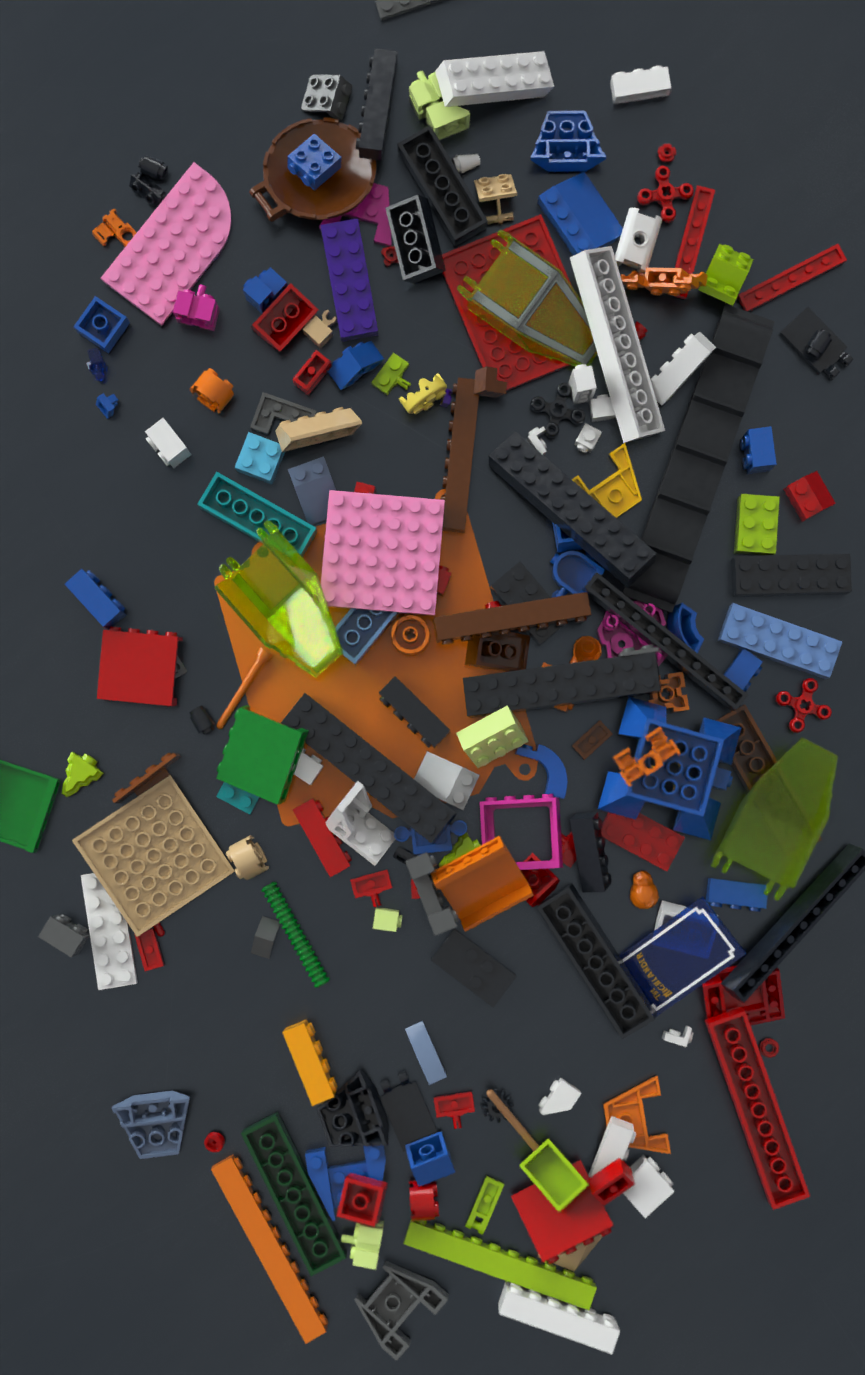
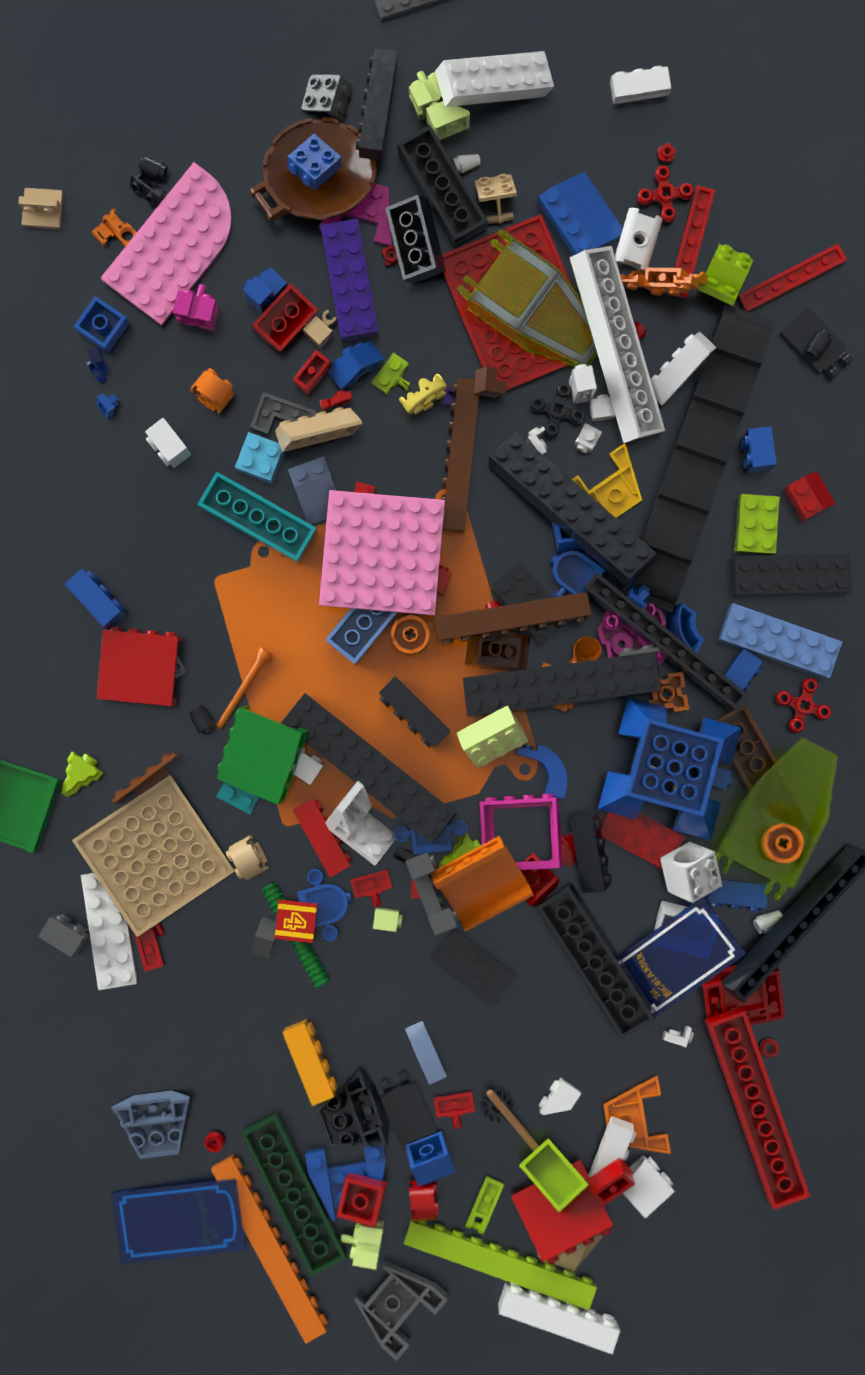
clear neon green windscreen [215,520,343,677] -> none
light grey slope [414,751,480,810] -> none
blue wedge [530,111,606,172] -> none
reddish brown plate [572,720,613,760] -> none
orange piece [613,726,680,786] -> none
orange hair [630,870,659,909] -> none
none -> tan bracket [19,188,64,230]
none -> clear blue piece [111,1179,246,1264]
none -> red tile [274,899,318,943]
none -> blue piece [297,869,353,941]
none -> red plate [319,390,353,411]
none -> blue tile [628,584,650,609]
none -> white brick [660,842,722,903]
none -> white cone [753,910,782,934]
none -> orange brick [761,823,804,863]

